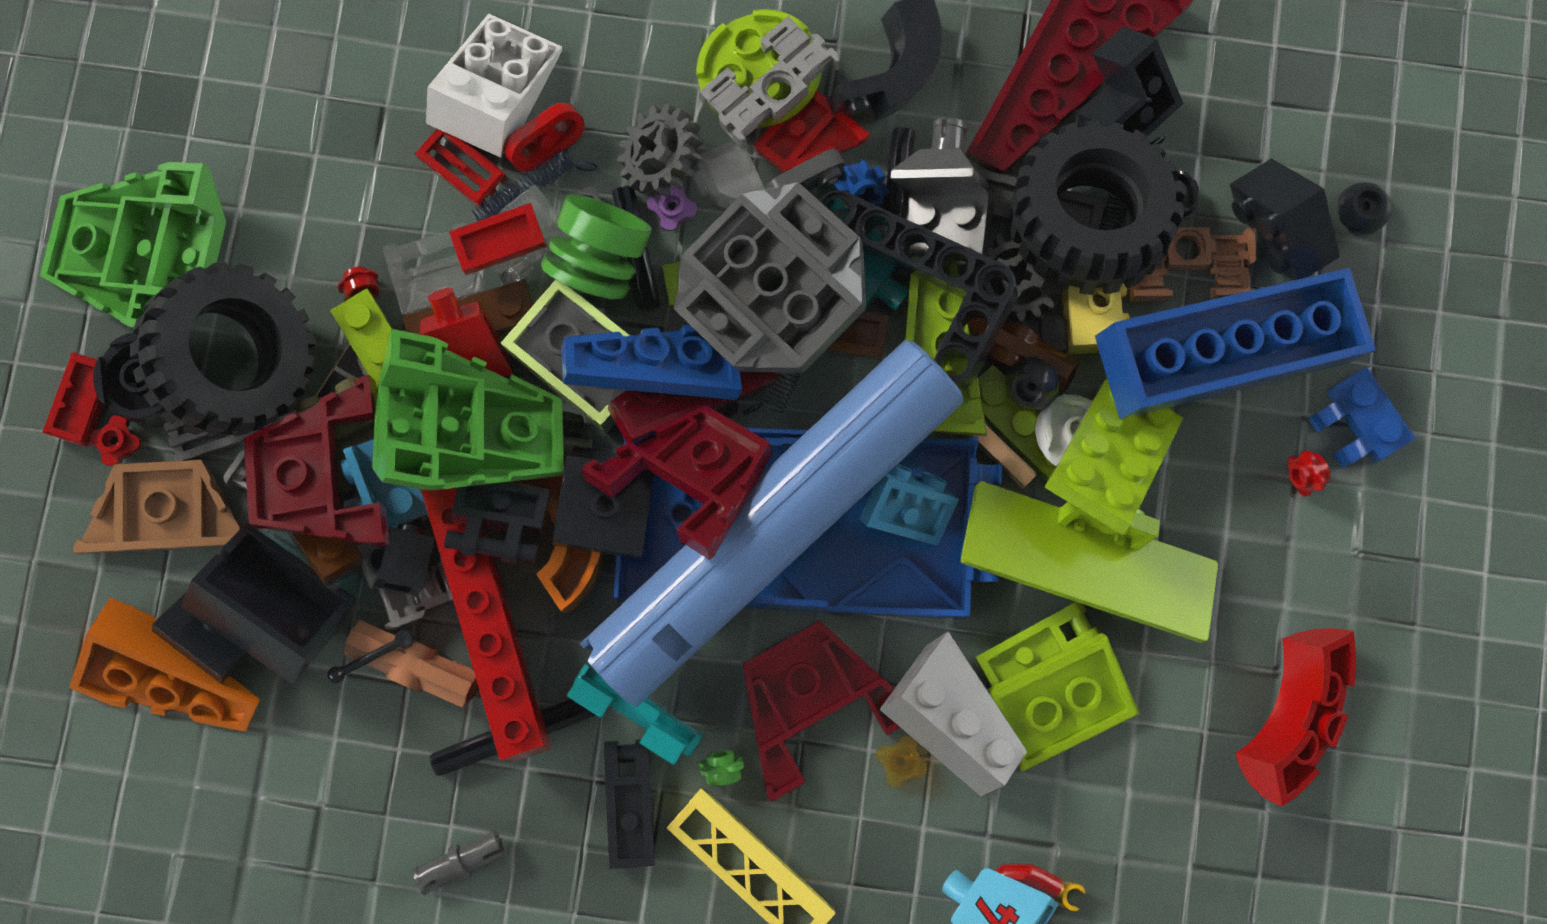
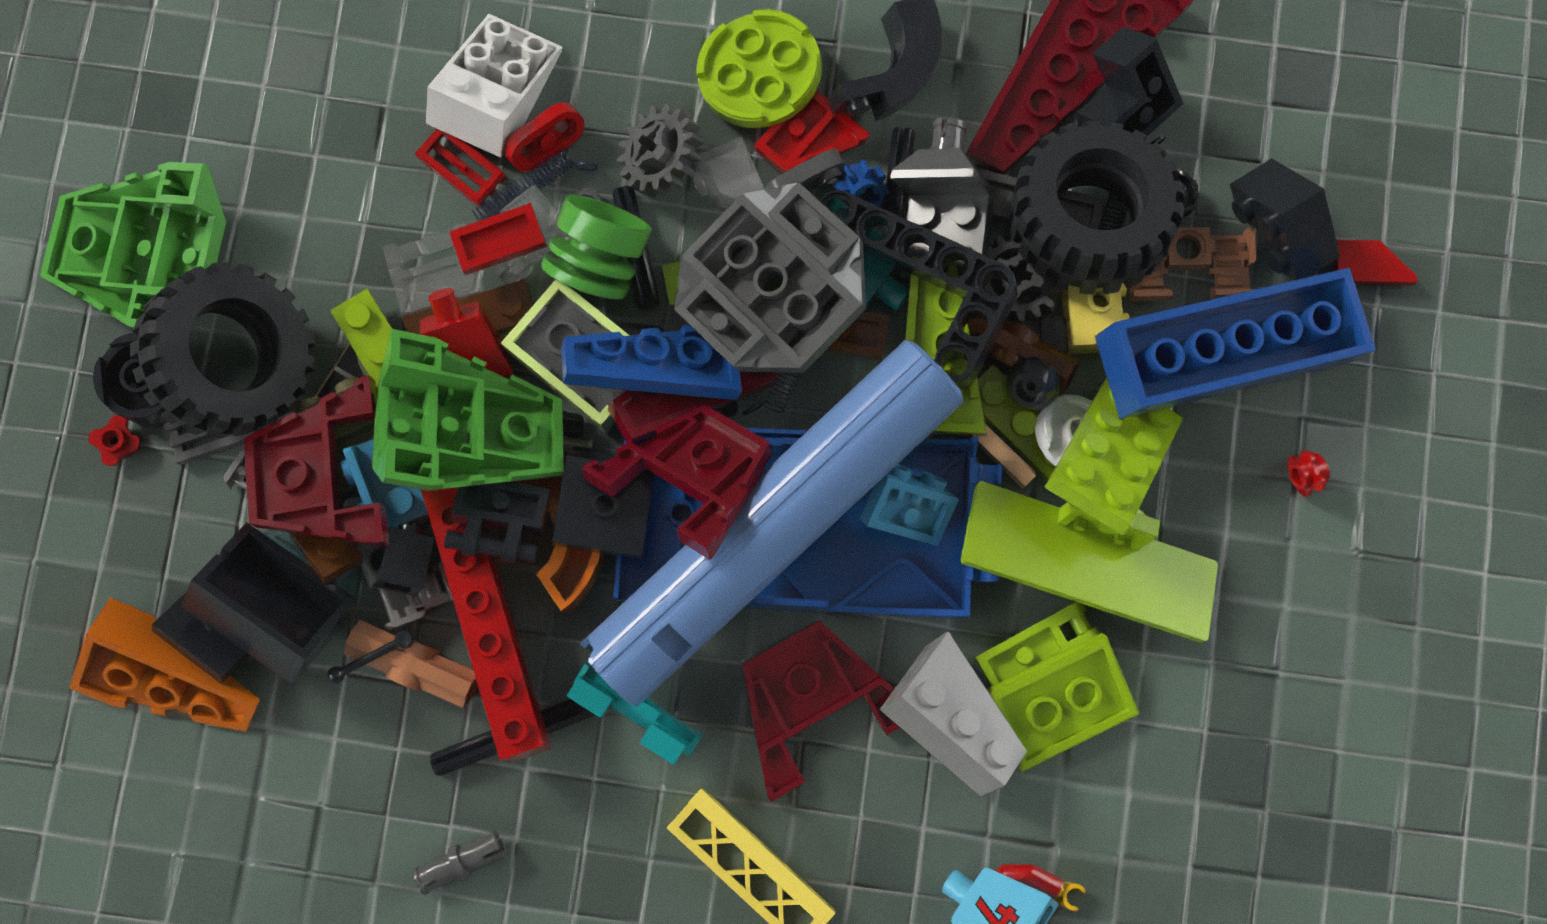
red plate [42,352,104,447] -> none
medium nougat wing [73,460,241,555] -> none
red plate [337,266,379,300] -> none
black plate [604,739,656,869] -> none
medium lavender plate [647,185,697,231] -> none
light grey piece [699,16,839,148] -> none
bright green plate [699,750,744,786] -> none
clear yellow plate [876,736,927,788] -> none
red brick [1235,628,1356,806] -> none
blue plate [1308,367,1416,469] -> none
black plate [1338,182,1392,235] -> none
none -> red tile [1333,240,1418,286]

